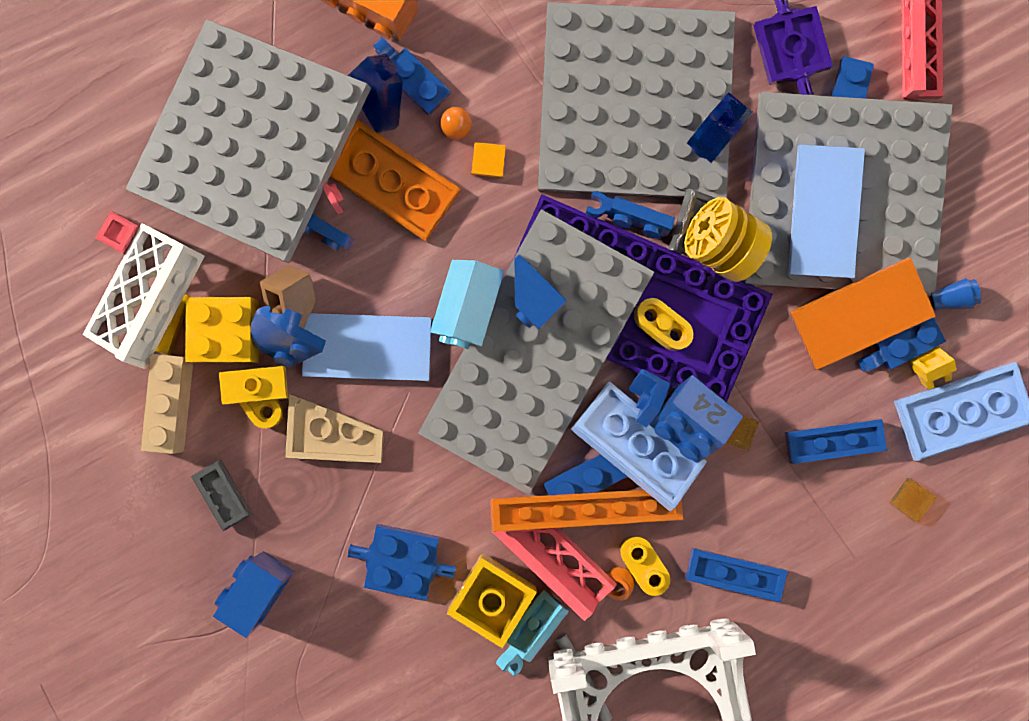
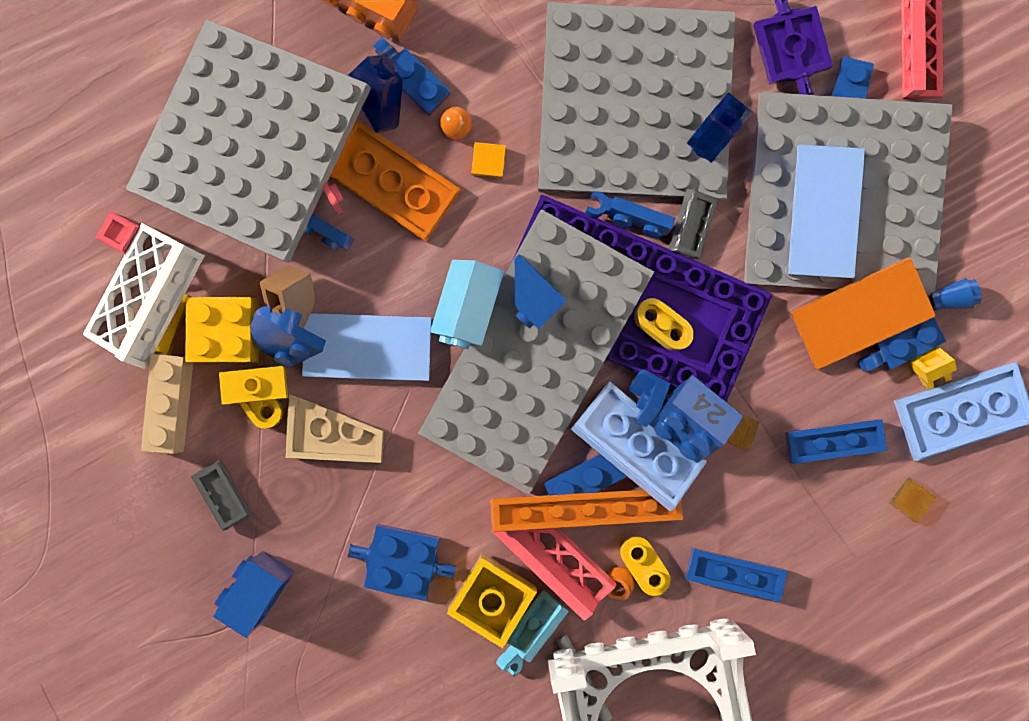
yellow wheel [684,197,772,282] -> none

